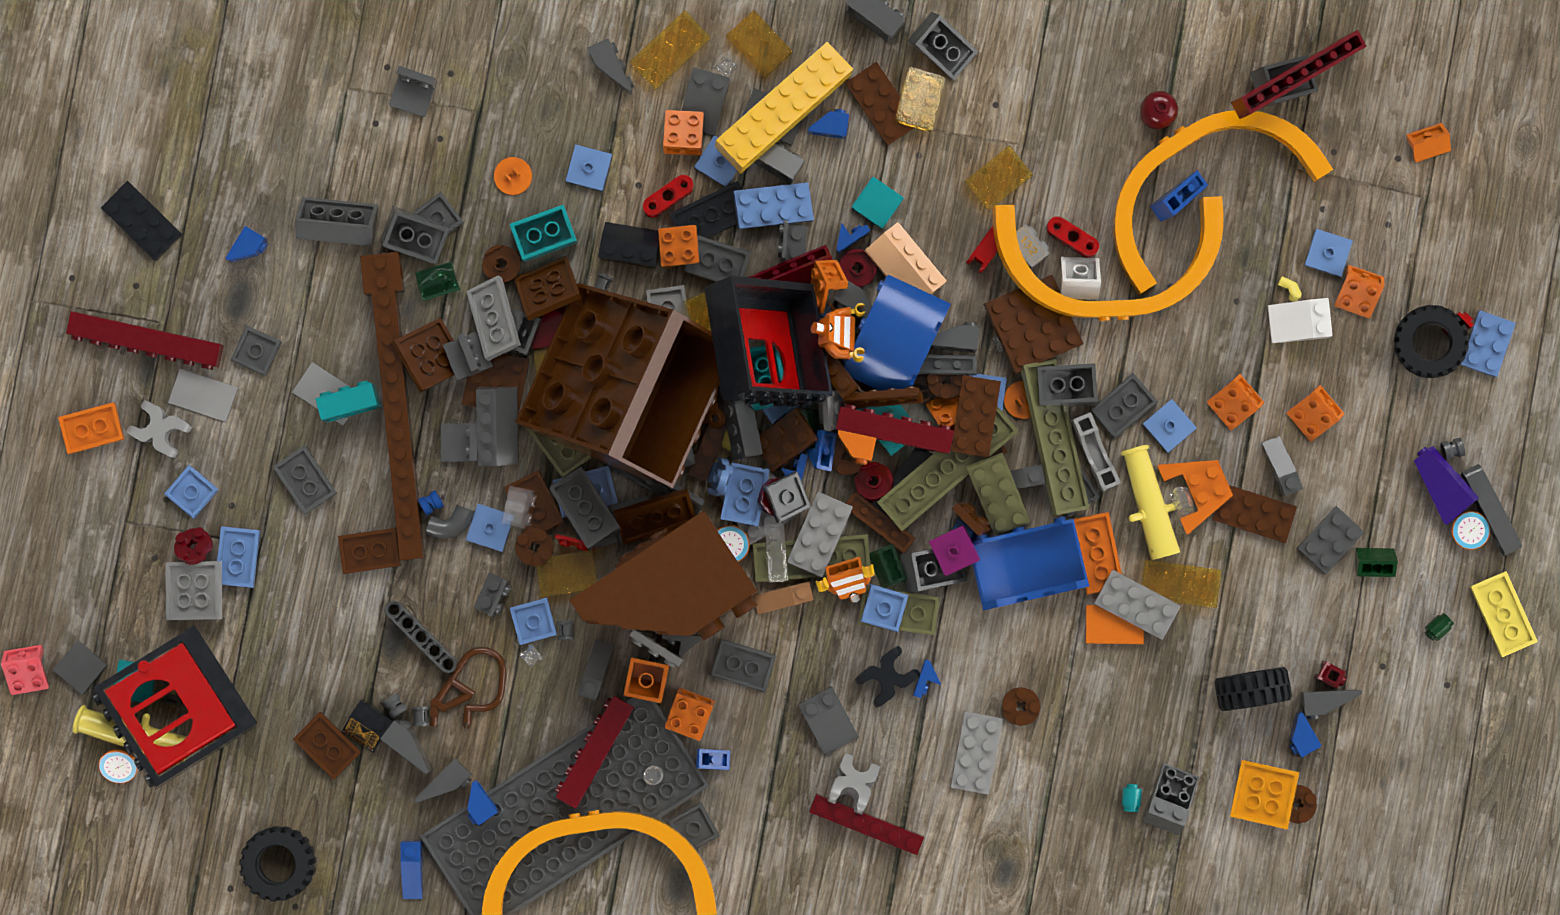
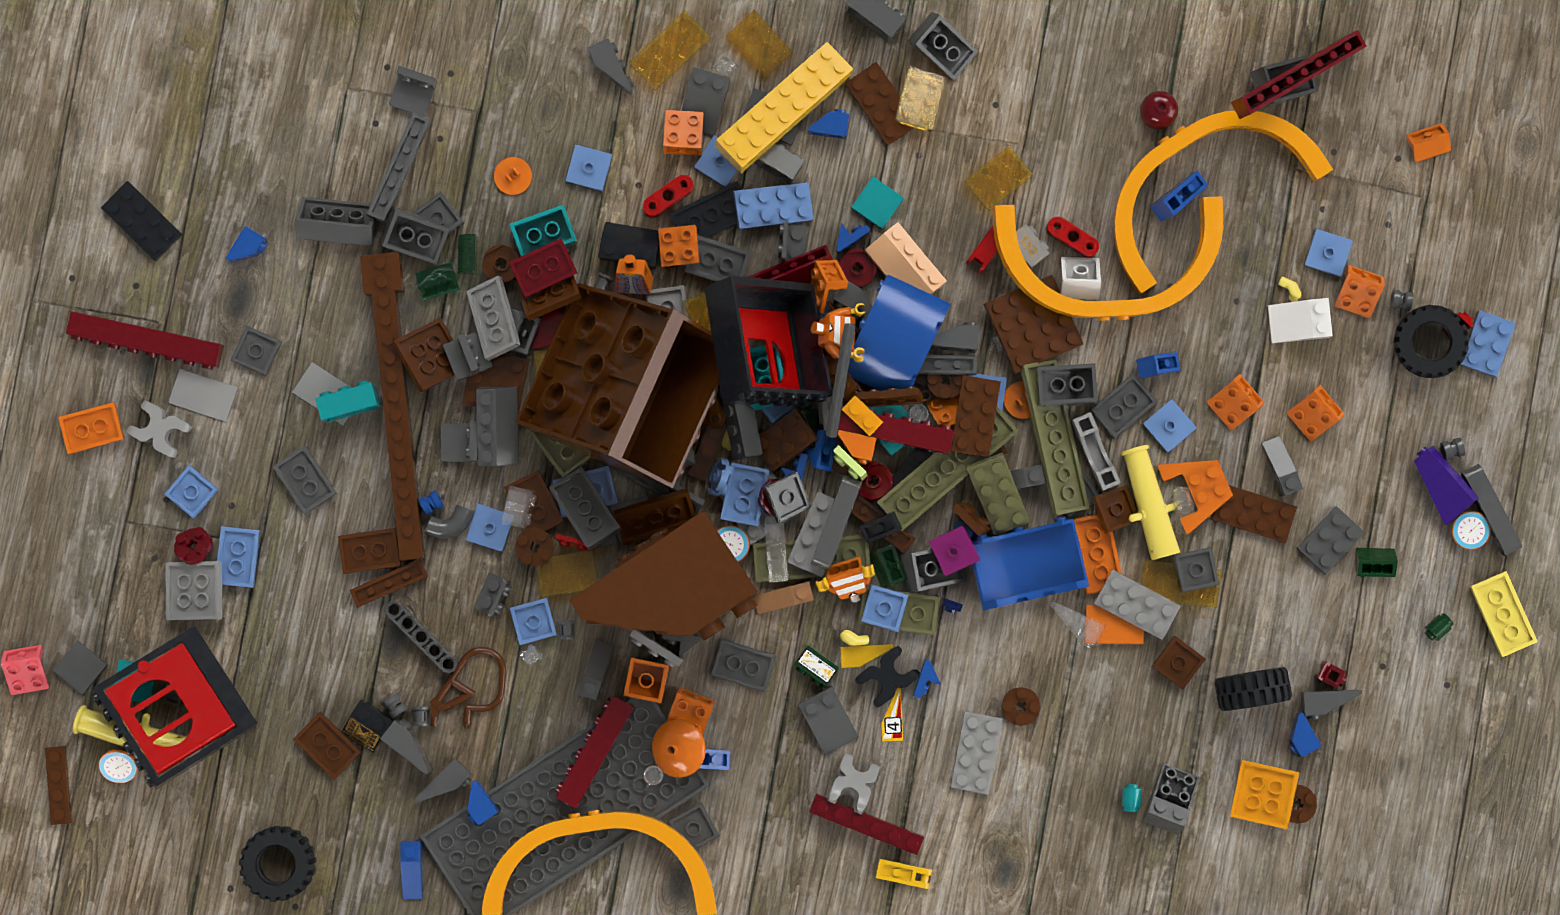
none -> reddish brown plate [45,746,72,825]
none -> reddish brown plate [350,559,429,608]
none -> dark grey plate [367,113,432,223]
none -> clear green brick [458,234,478,275]
none -> dark red plate [509,238,578,298]
none -> orange torso [615,255,654,295]
none -> orange dish [652,719,706,778]
none -> brick [795,645,839,687]
none -> dark grey beam [811,475,862,571]
none -> dark grey axle [826,323,855,438]
none -> yellowish green plate [833,445,867,481]
none -> light yellow arm [840,630,869,646]
none -> yellow sticker [840,644,893,668]
none -> light orange plate [842,396,883,437]
none -> black plate [859,511,902,543]
none -> yellow plate [876,858,932,889]
none -> sticker [881,688,903,742]
none -> clear wheel [909,404,929,423]
none -> clear blue plate [941,598,963,614]
none -> clear slope [1050,601,1106,648]
none -> reddish brown plate [1092,485,1140,534]
none -> blue slope [1136,352,1181,378]
none -> reddish brown plate [1151,636,1206,690]
none -> dark grey tile [1173,547,1220,593]
none -> dark grey wheel [1390,289,1414,311]

